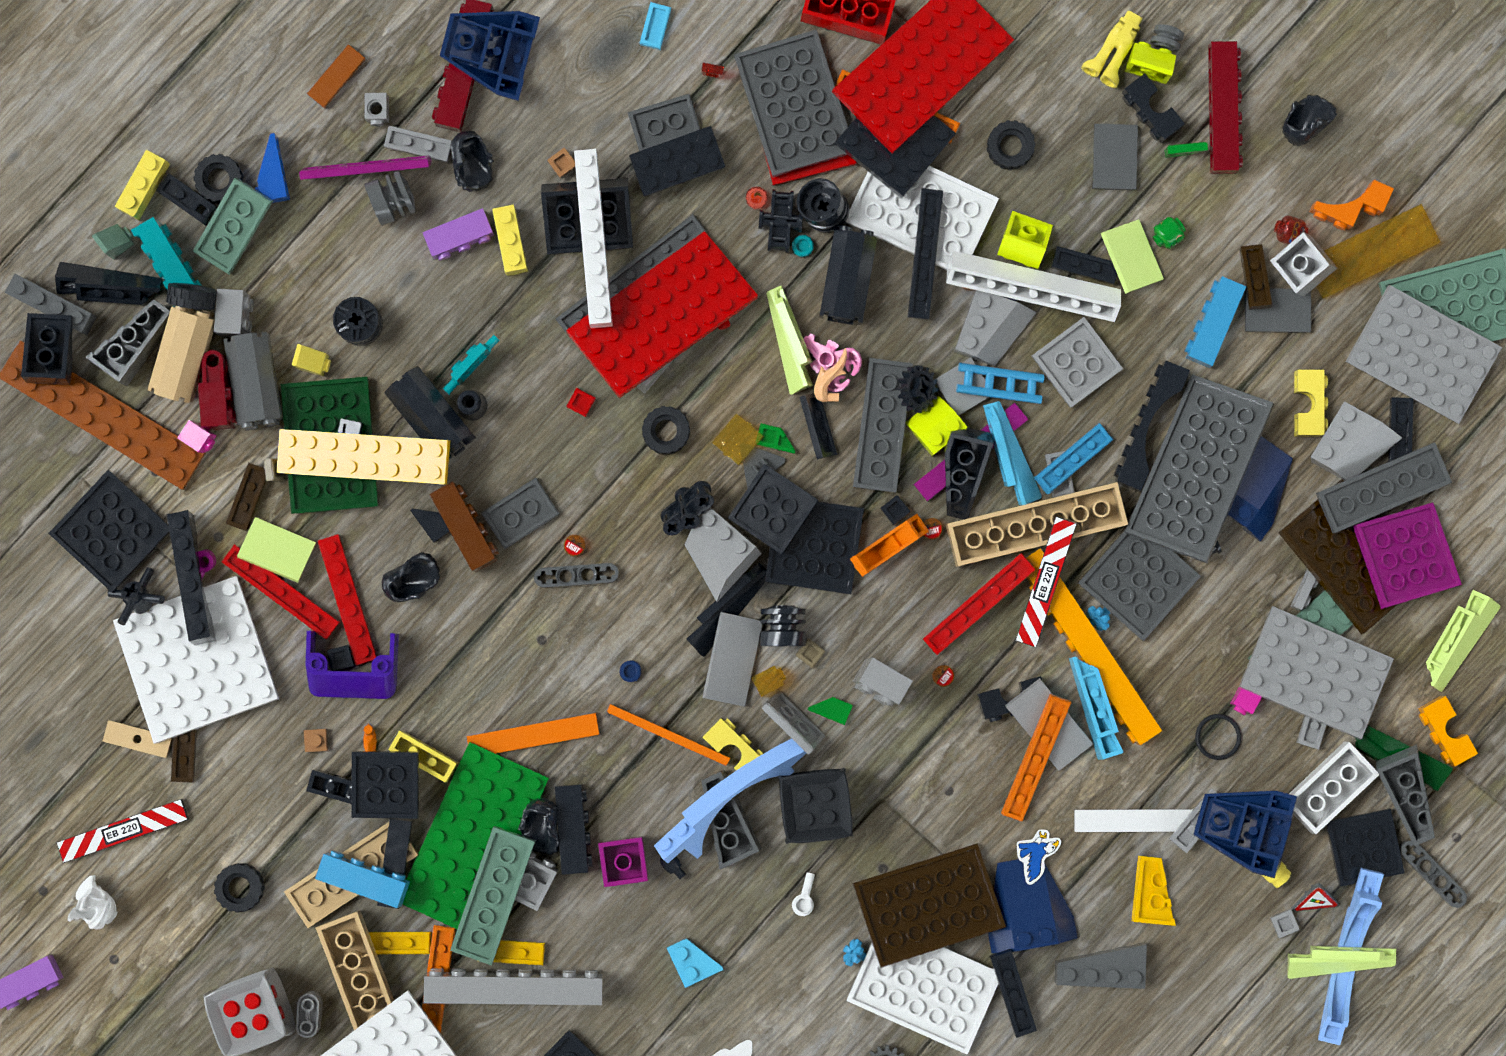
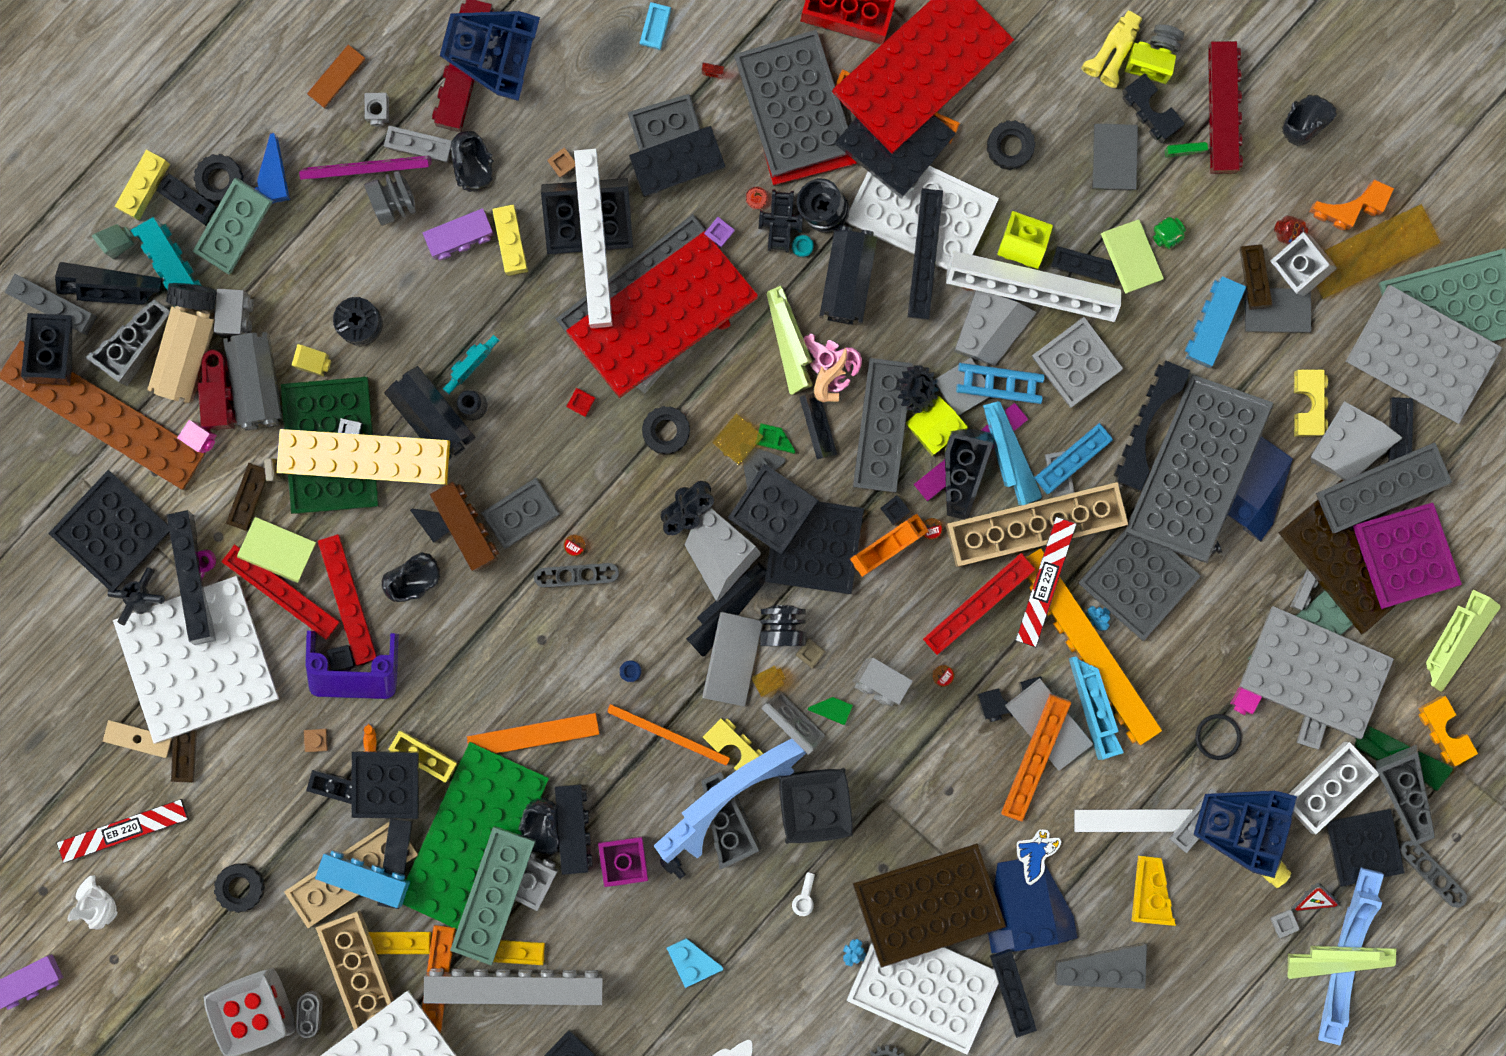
none -> medium lavender plate [704,217,735,248]

